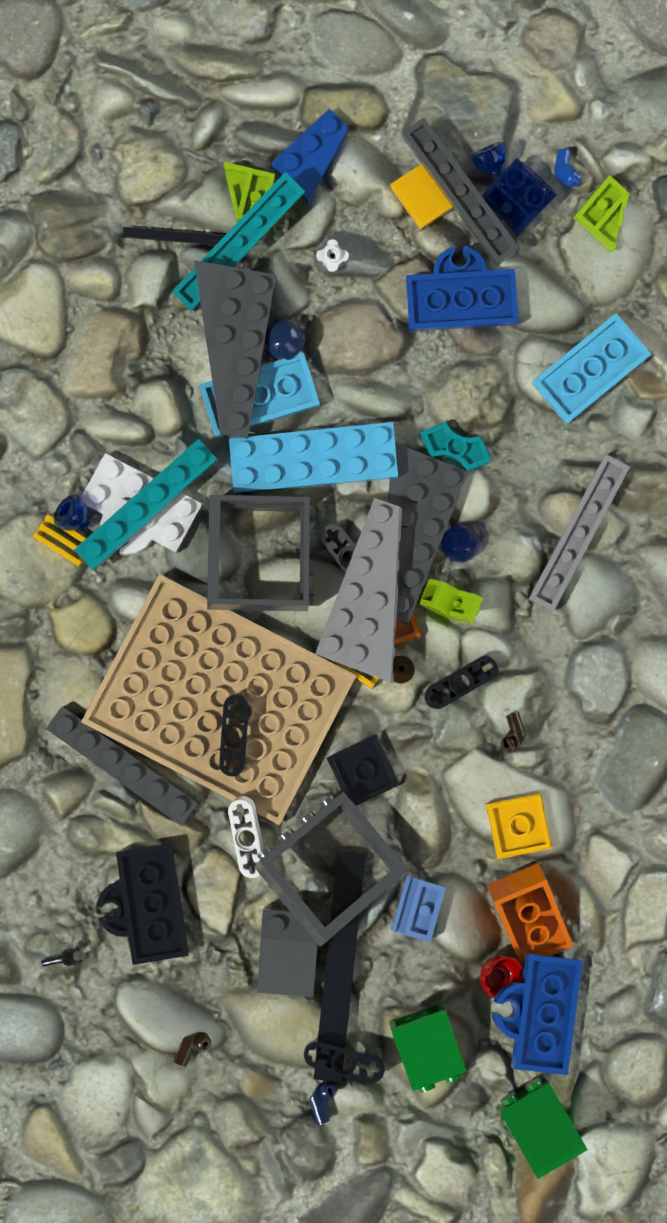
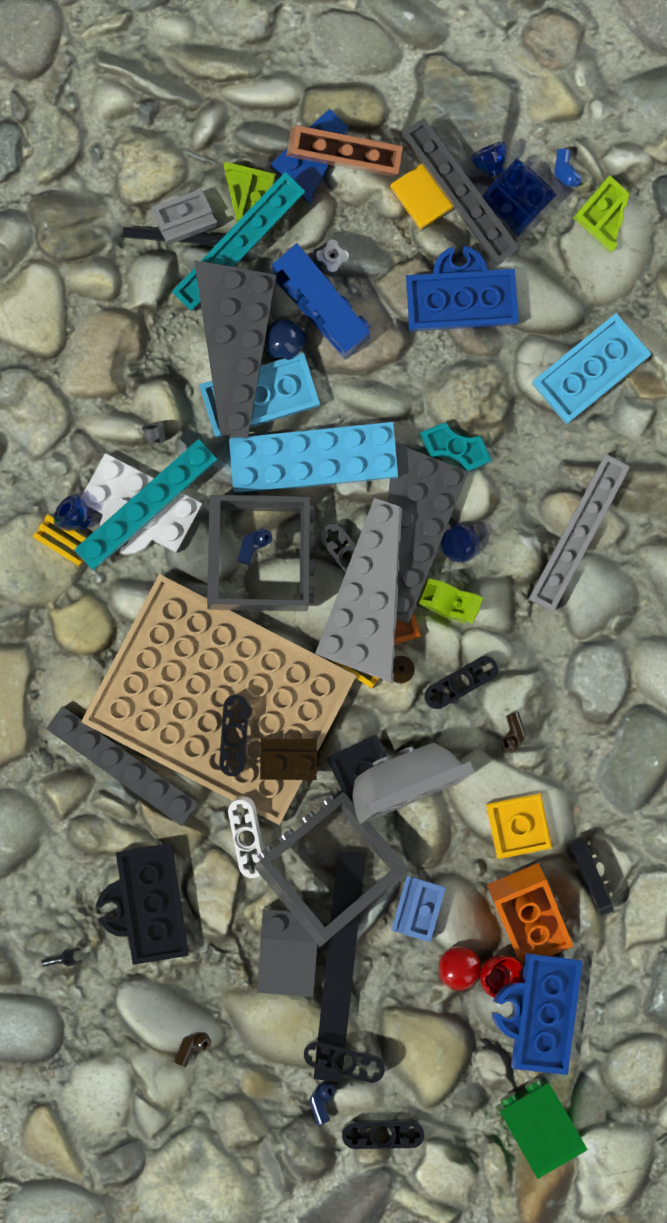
green slope [389,1002,467,1093] -> none
none -> dark grey hinge [142,422,165,445]
none -> light grey plate [151,189,217,245]
none -> dark blue arm [237,529,272,565]
none -> dark brown plate [260,739,317,780]
none -> blue wedge [272,243,370,359]
none -> nougat brick [286,125,403,177]
none -> black beam [342,1119,425,1149]
none -> light grey windscreen [352,743,474,825]
none -> red hair [439,945,481,992]
none -> black beam [568,836,614,917]

